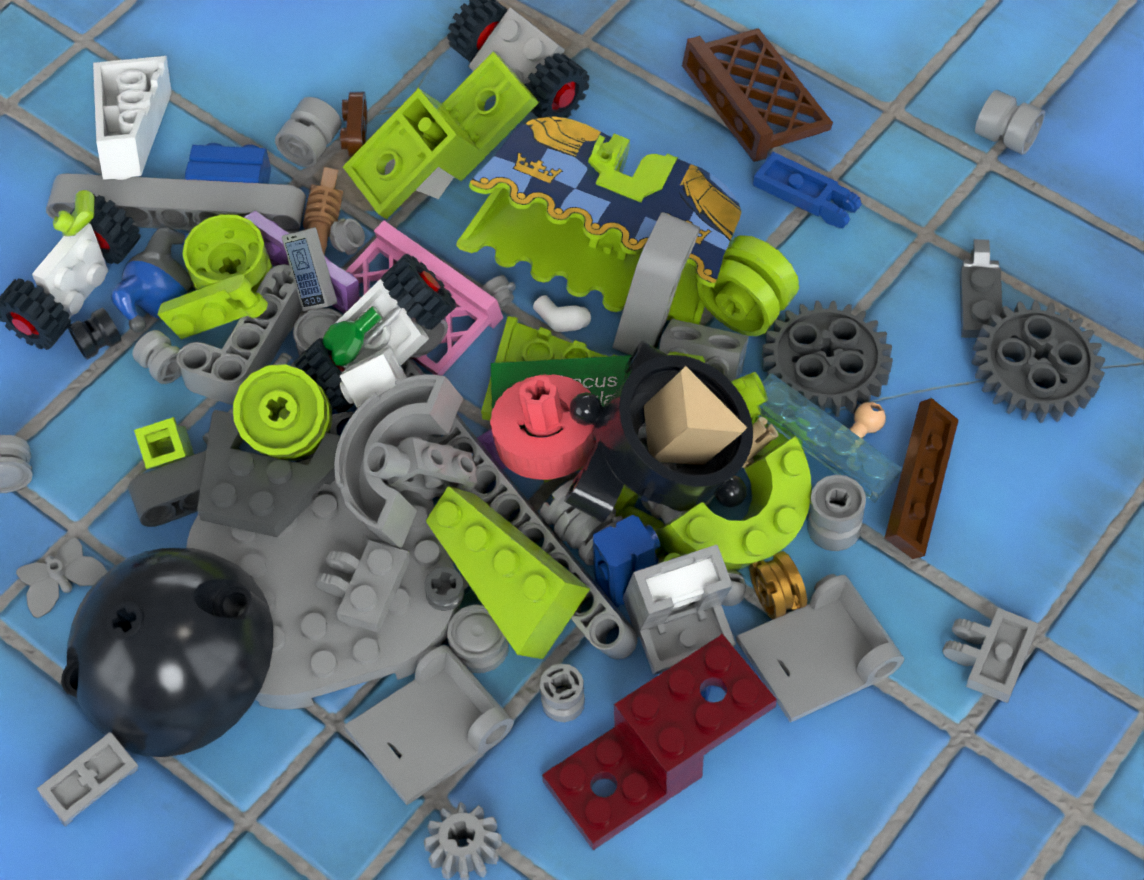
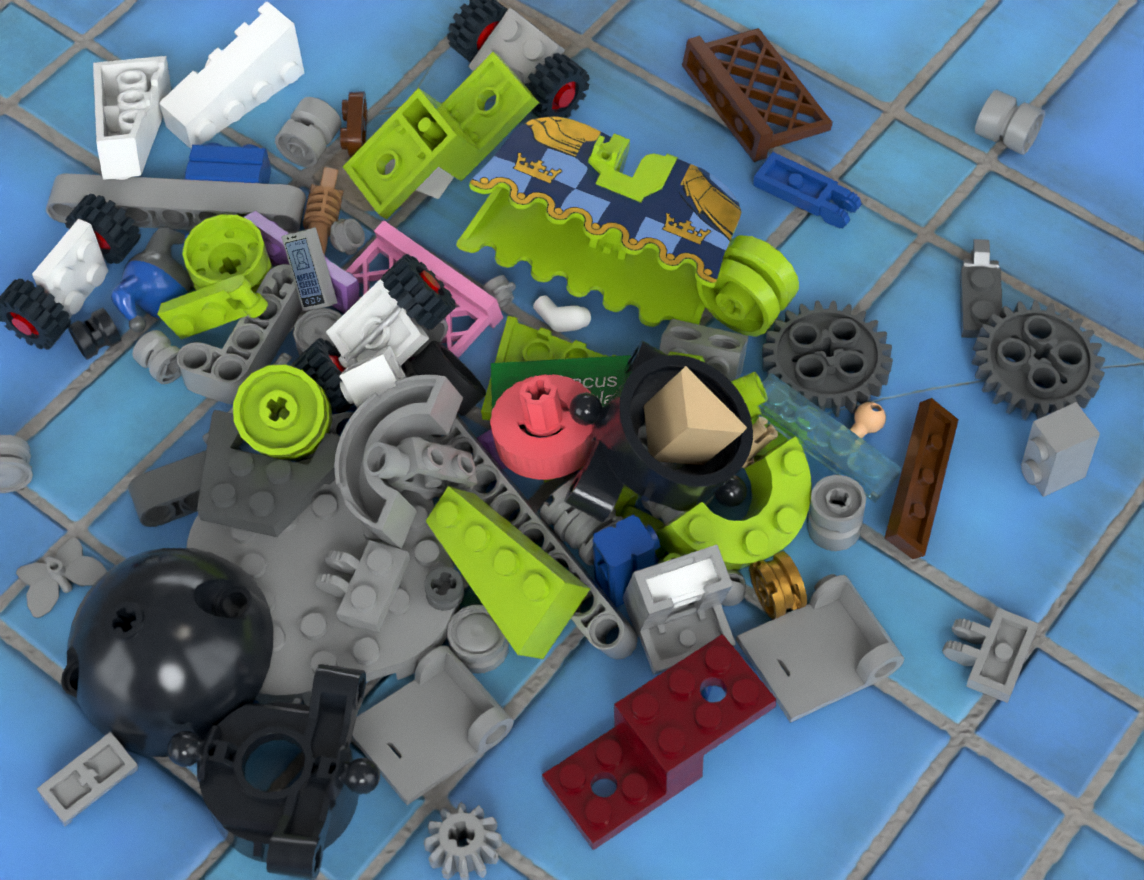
lime arm [53,190,95,237] -> none
lime brick [134,417,194,469] -> none
green rock [322,306,383,366] -> none
light grey wheel [540,664,585,722] -> none
light grey beam [612,212,700,355] -> none
none -> white wedge [159,1,305,149]
none -> black piece [167,664,380,880]
none -> black tyre [411,341,486,416]
none -> light grey brick [1021,402,1100,497]

